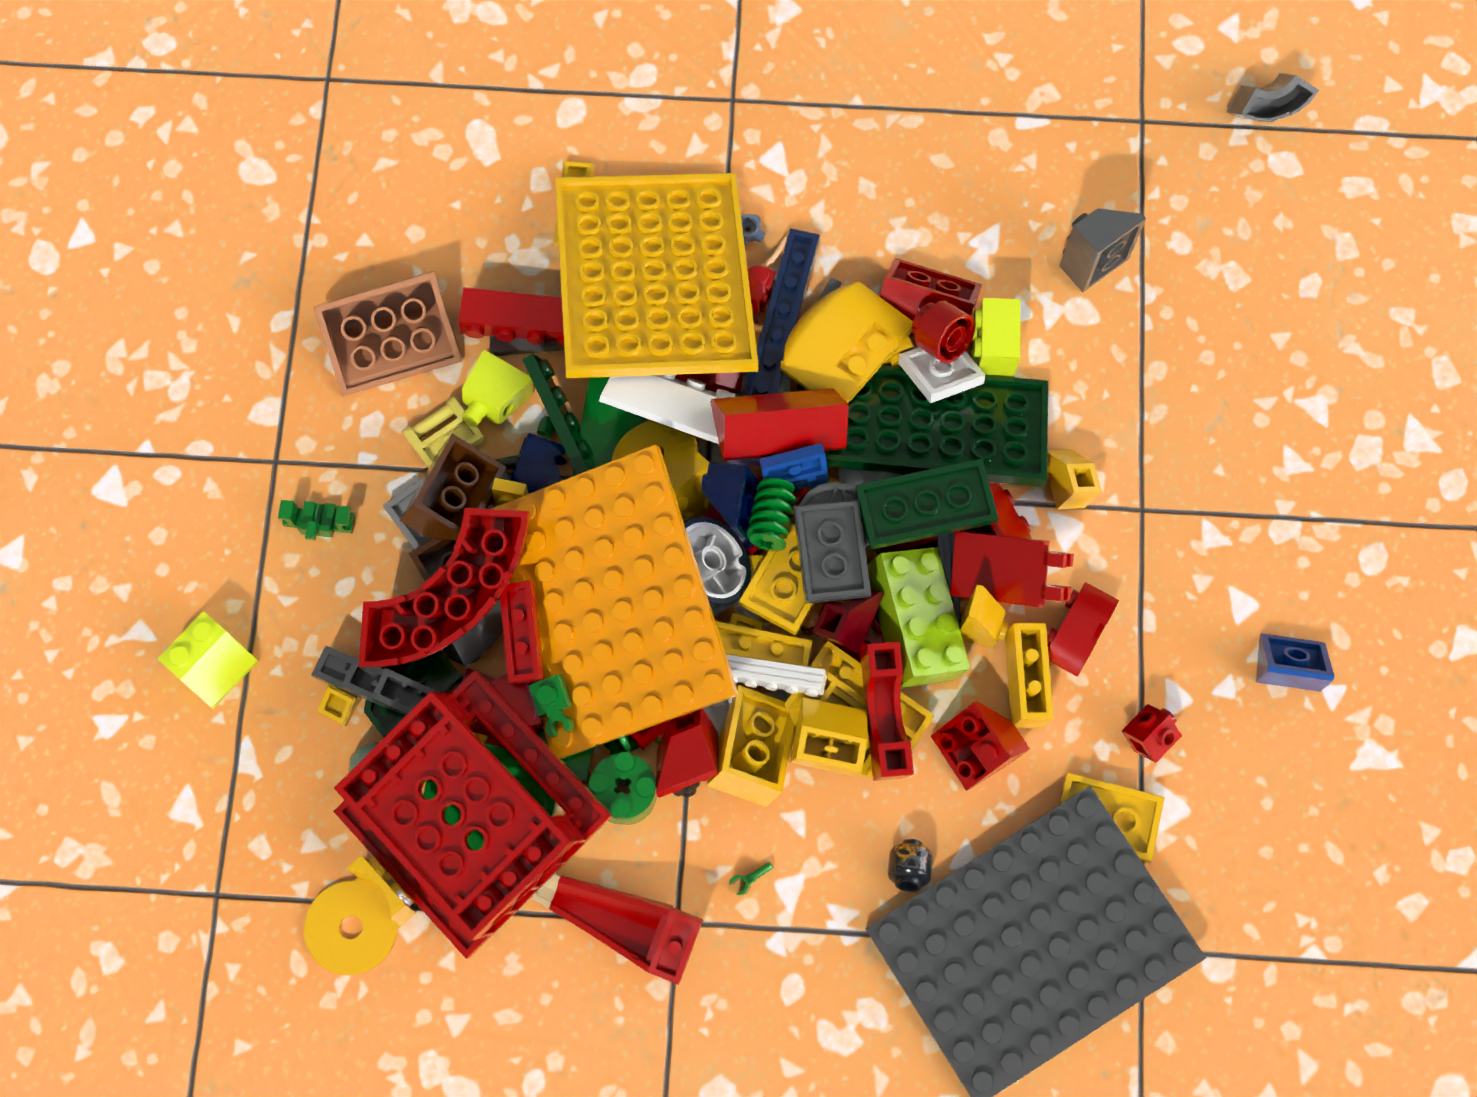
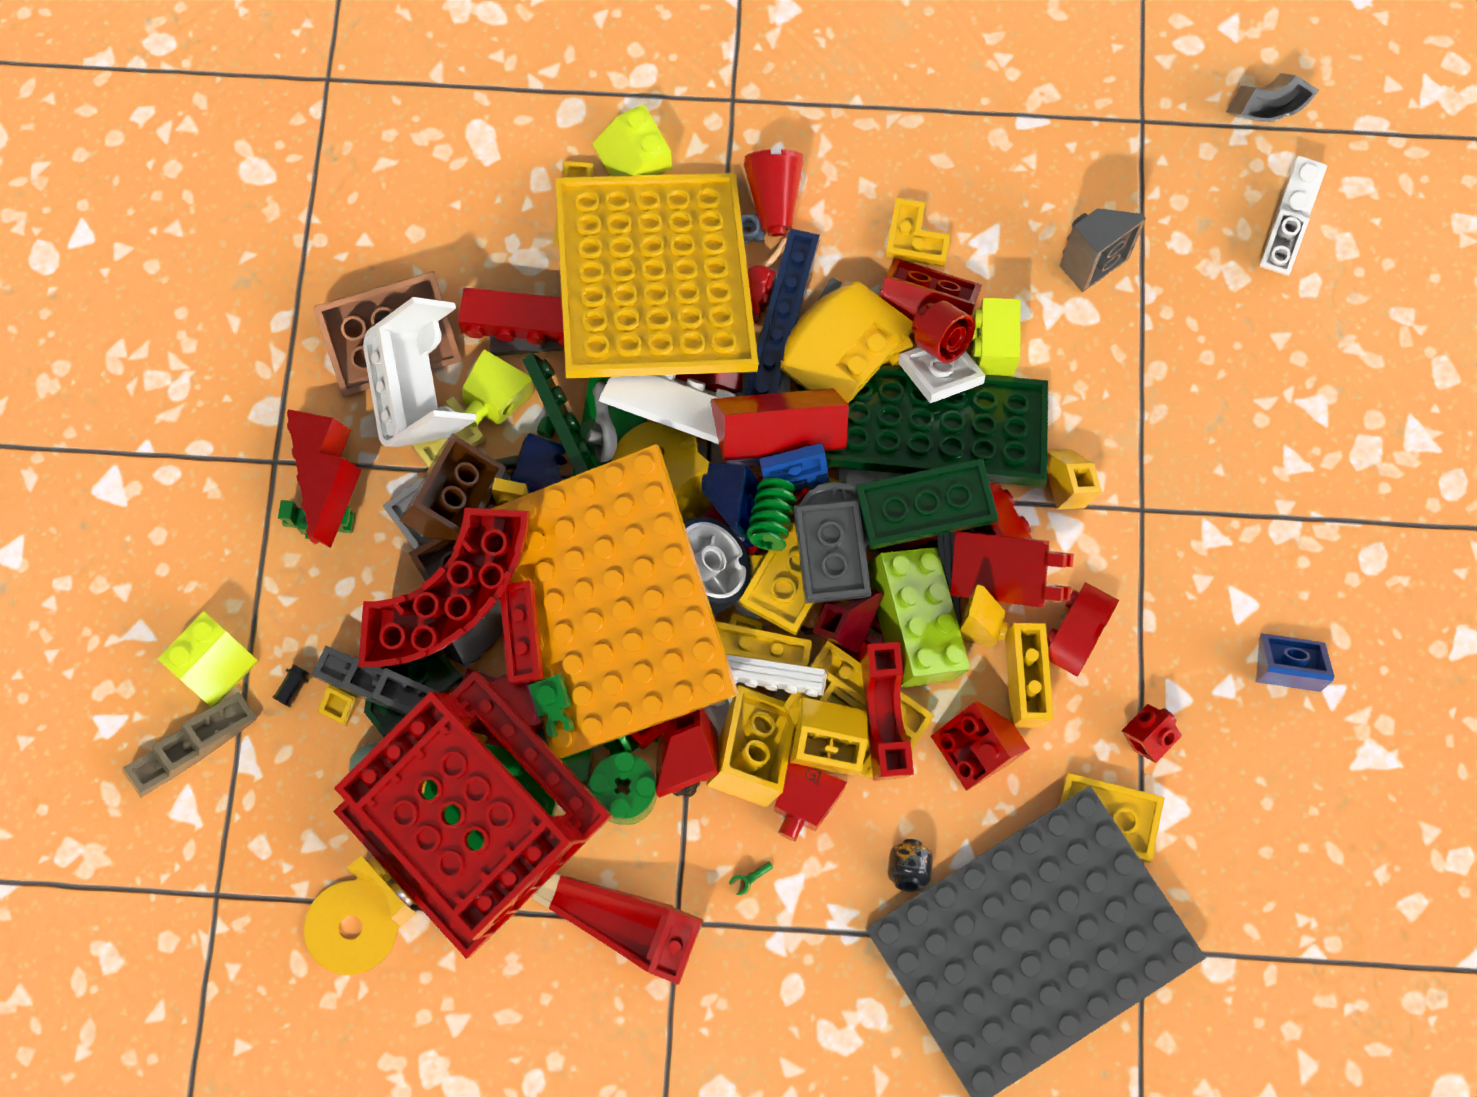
none -> dark tan slope [123,692,257,798]
none -> black pin [272,664,310,708]
none -> red slope [287,409,361,548]
none -> white windscreen [363,297,477,447]
none -> light grey piece [587,382,617,463]
none -> neon yellow slope [592,104,672,176]
none -> red cone [743,149,804,237]
none -> red torso [774,755,847,842]
none -> yellow plate [885,197,951,267]
none -> white slope [1259,156,1328,277]

